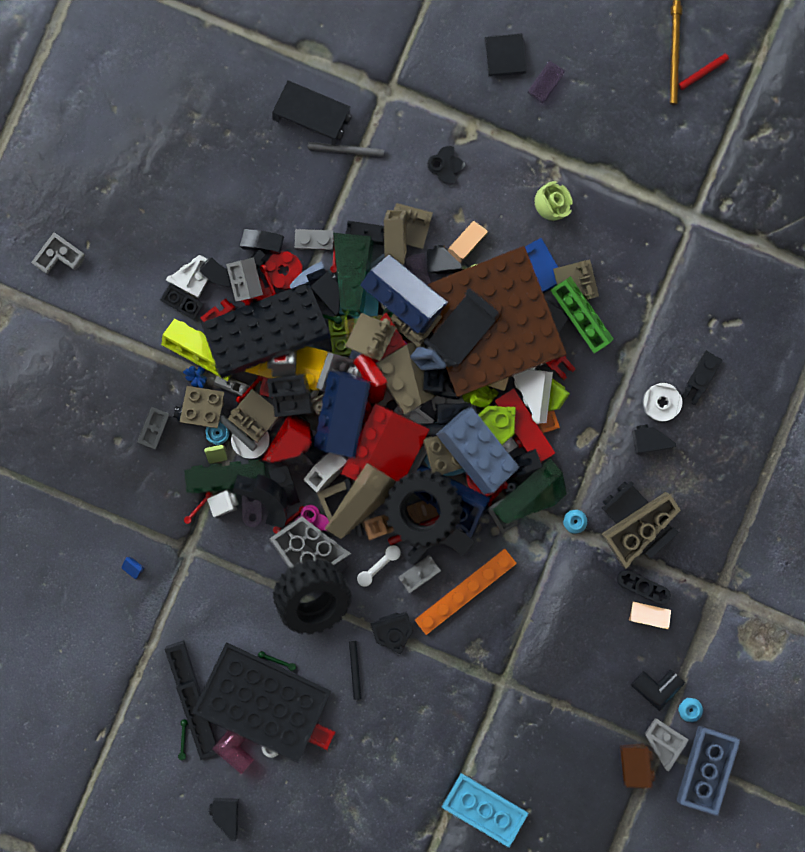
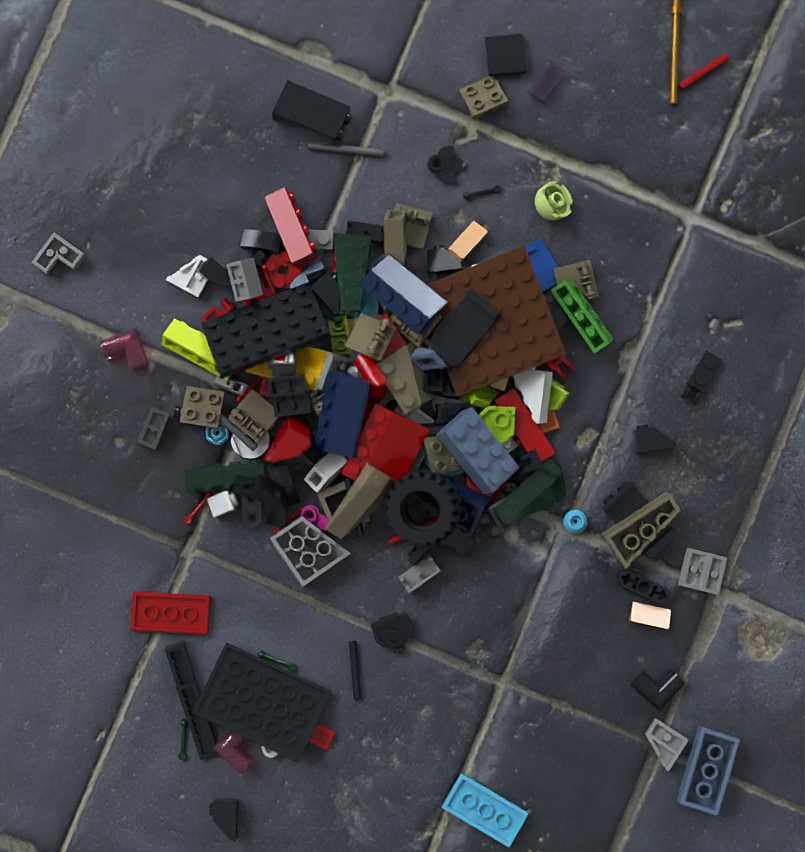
blue slope [122,557,144,579] -> none
black slope [160,284,203,320] -> none
blue plant [183,366,207,388] -> none
yellowish green slope [204,445,227,464] -> none
black tyre [273,559,351,635] -> none
white bar [357,545,401,587] -> none
medium nougat slope [363,501,439,540] -> none
orange plate [414,548,517,635] -> none
reddish brown slope [620,743,655,788] -> none
white plate [643,383,682,422] -> none
medium azure plate [678,698,703,722] -> none
none -> clear pink brick [100,328,149,370]
none -> red tile [131,591,211,634]
none -> brick [264,187,318,268]
none -> dark tan hinge [459,76,508,119]
none -> black hinge [463,185,501,199]
none -> light grey slope [678,548,727,595]

